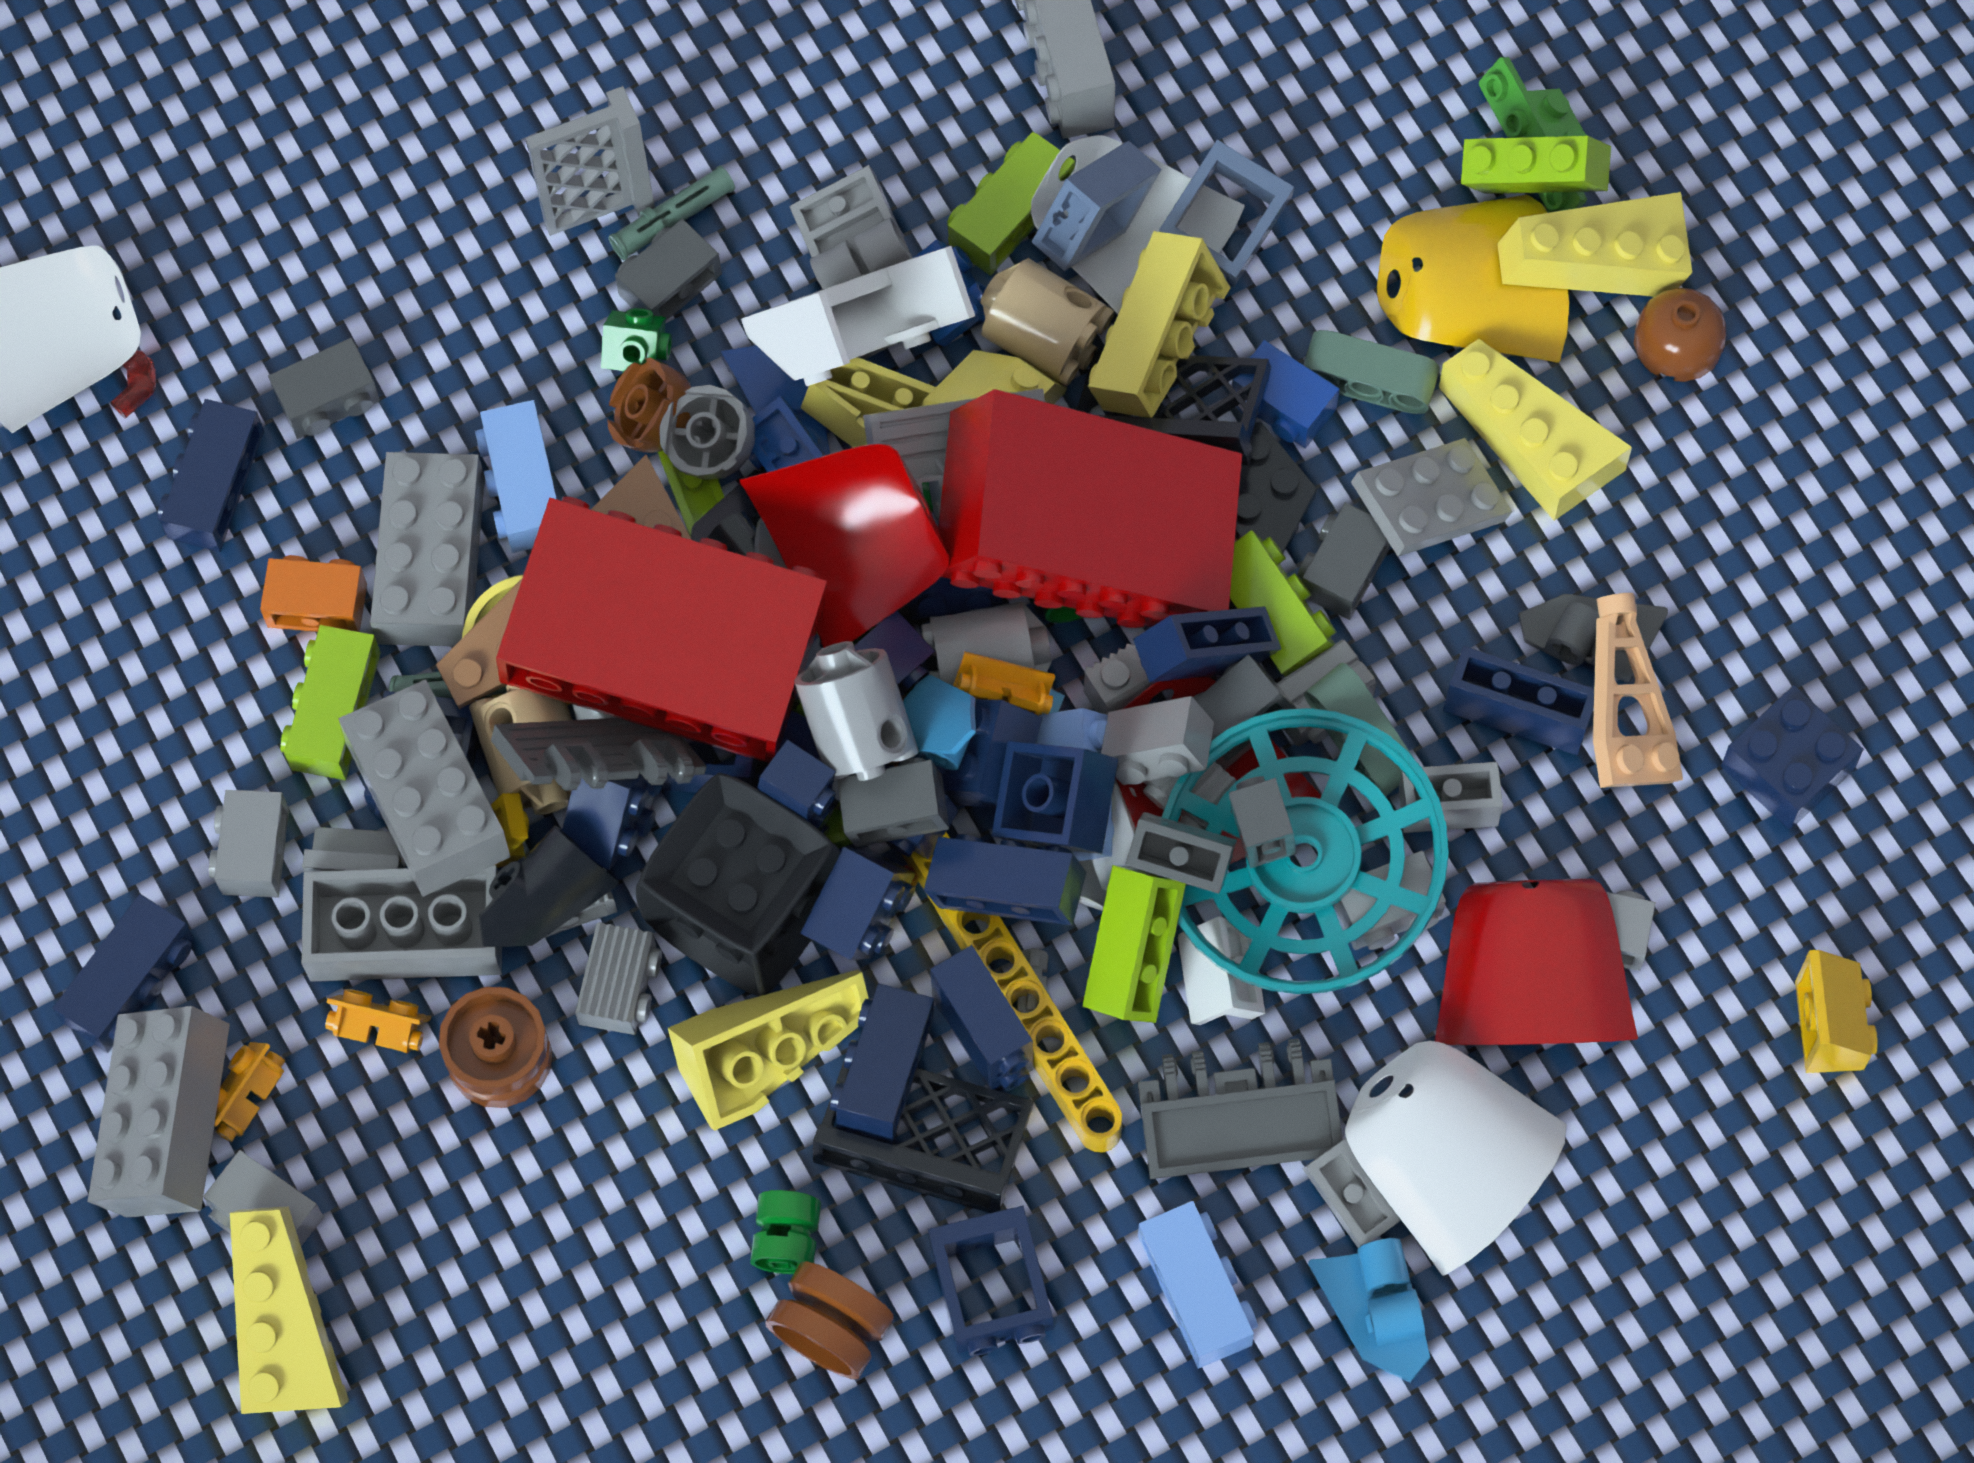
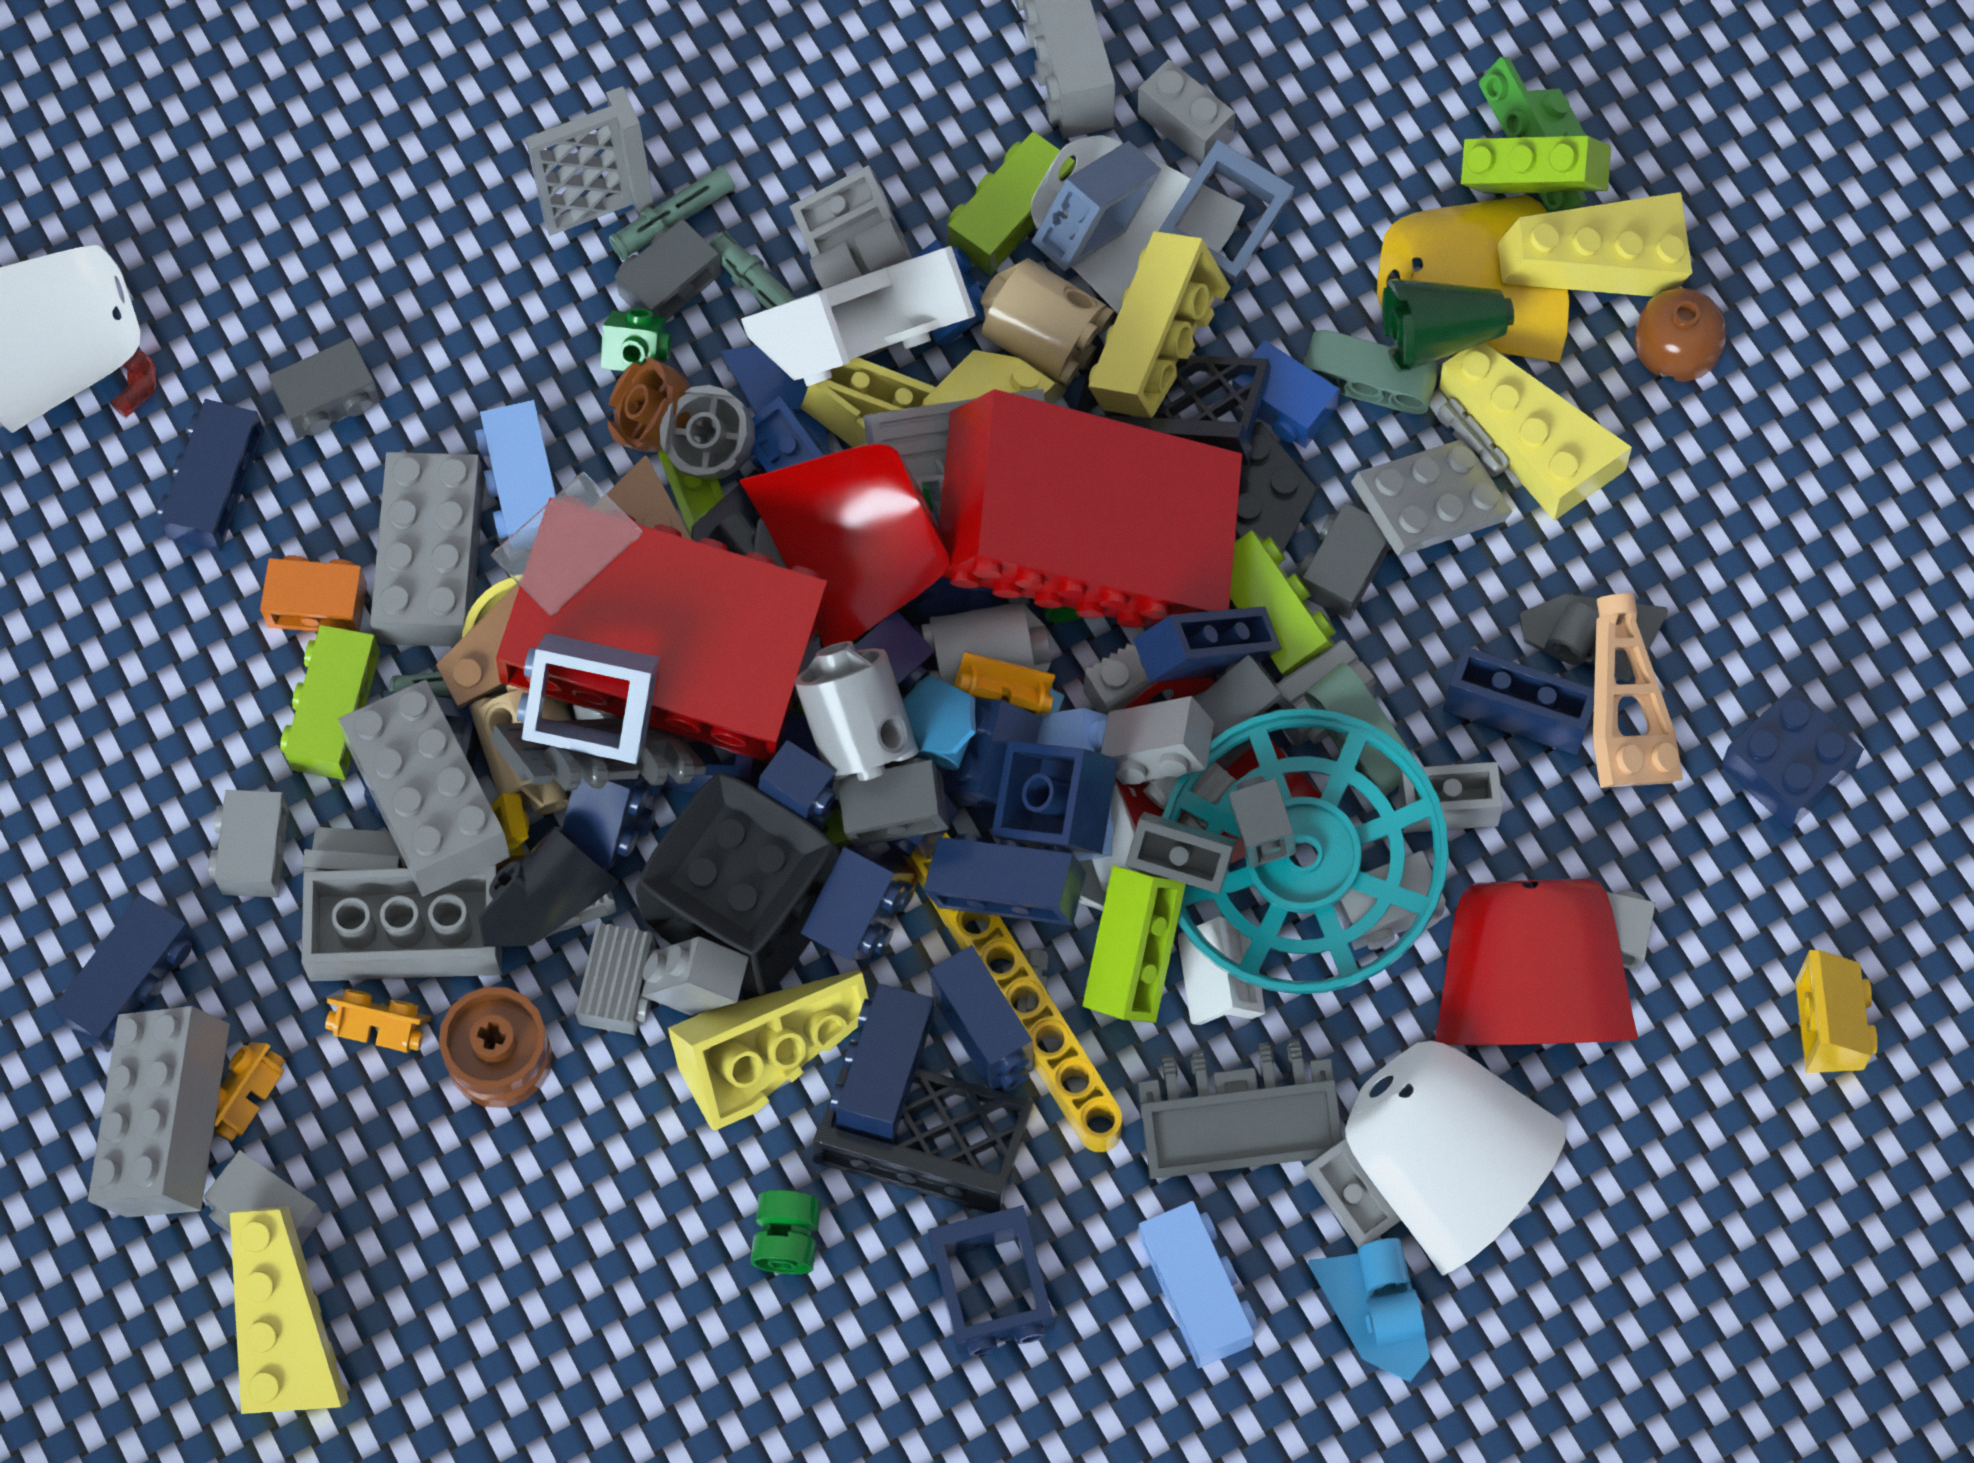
dark orange wheel [765,1261,894,1380] -> none
none -> clear piece [491,471,643,617]
none -> window [517,633,660,764]
none -> light grey brick [642,937,749,1016]
none -> sand green pin [709,231,796,309]
none -> light grey brick [1138,59,1235,165]
none -> dark green cone [1382,278,1514,372]
none -> light grey axle [1437,398,1510,477]

